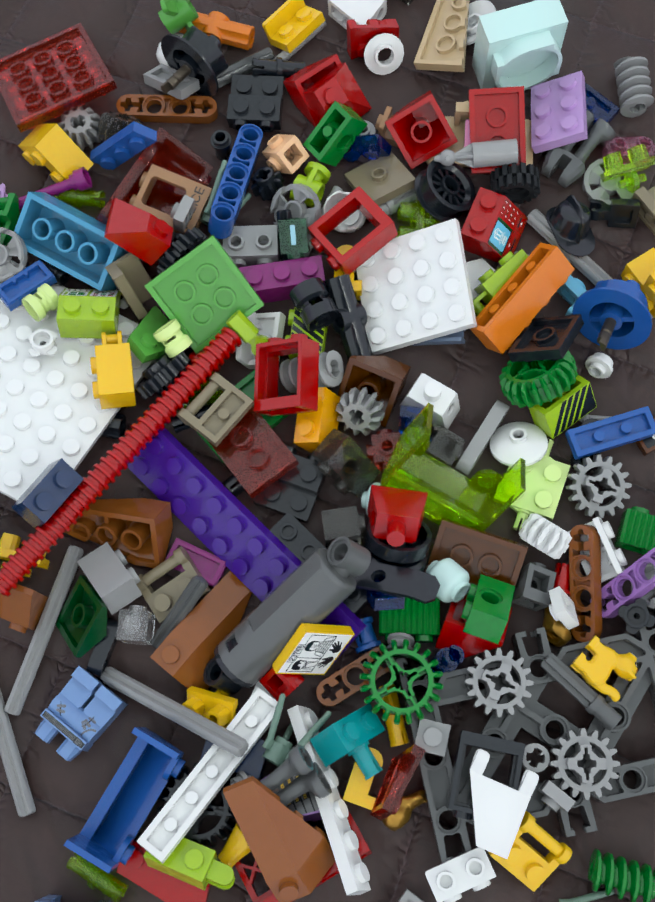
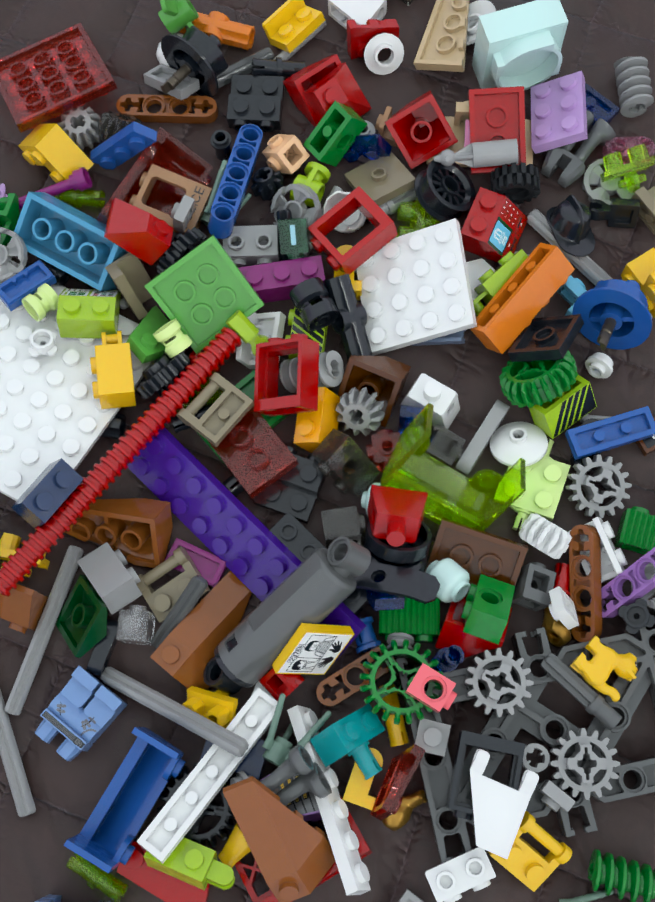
none -> coral brick [405,663,457,713]

